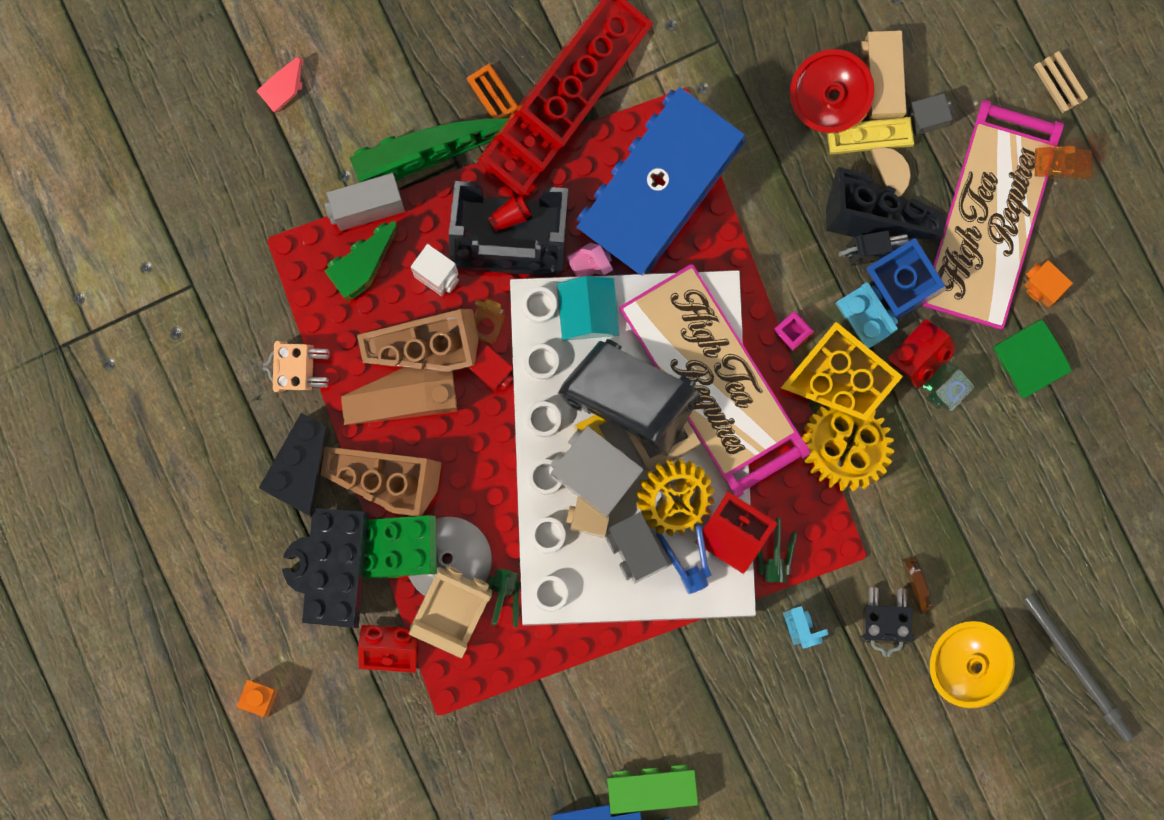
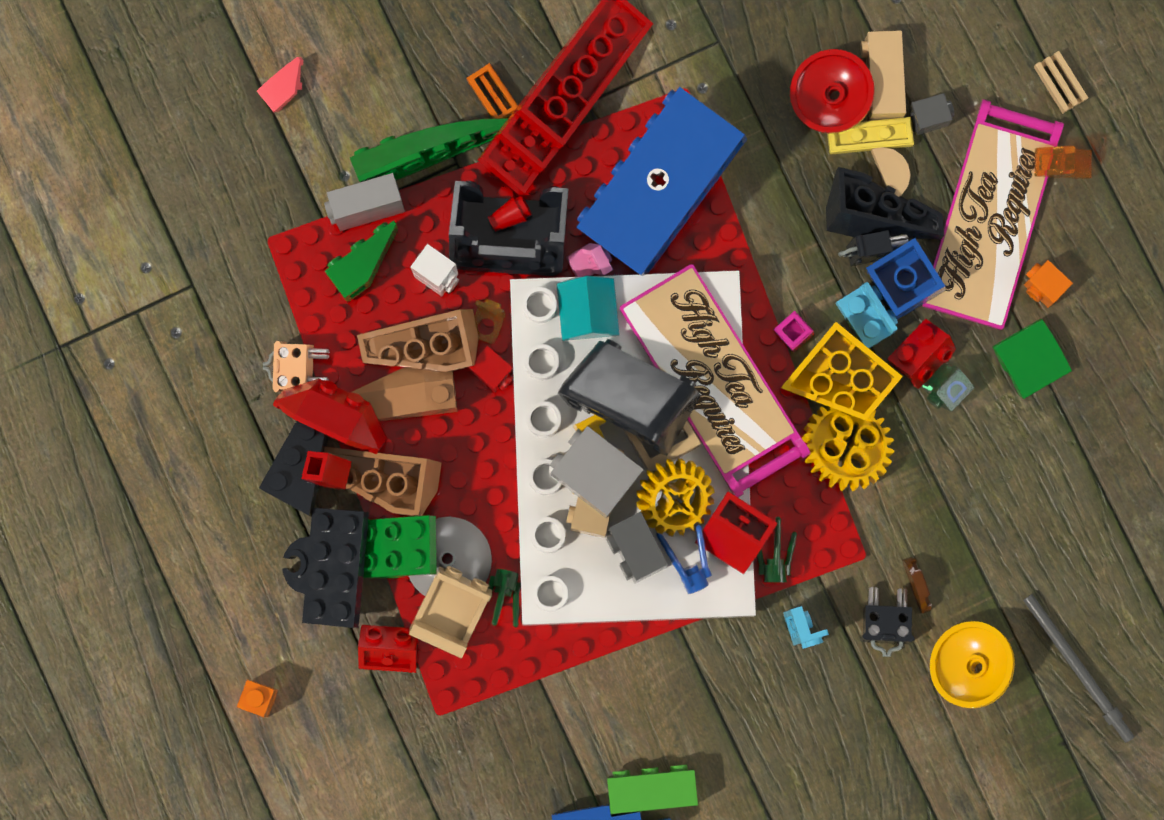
none -> red wedge [273,378,387,454]
none -> red brick [301,451,352,489]

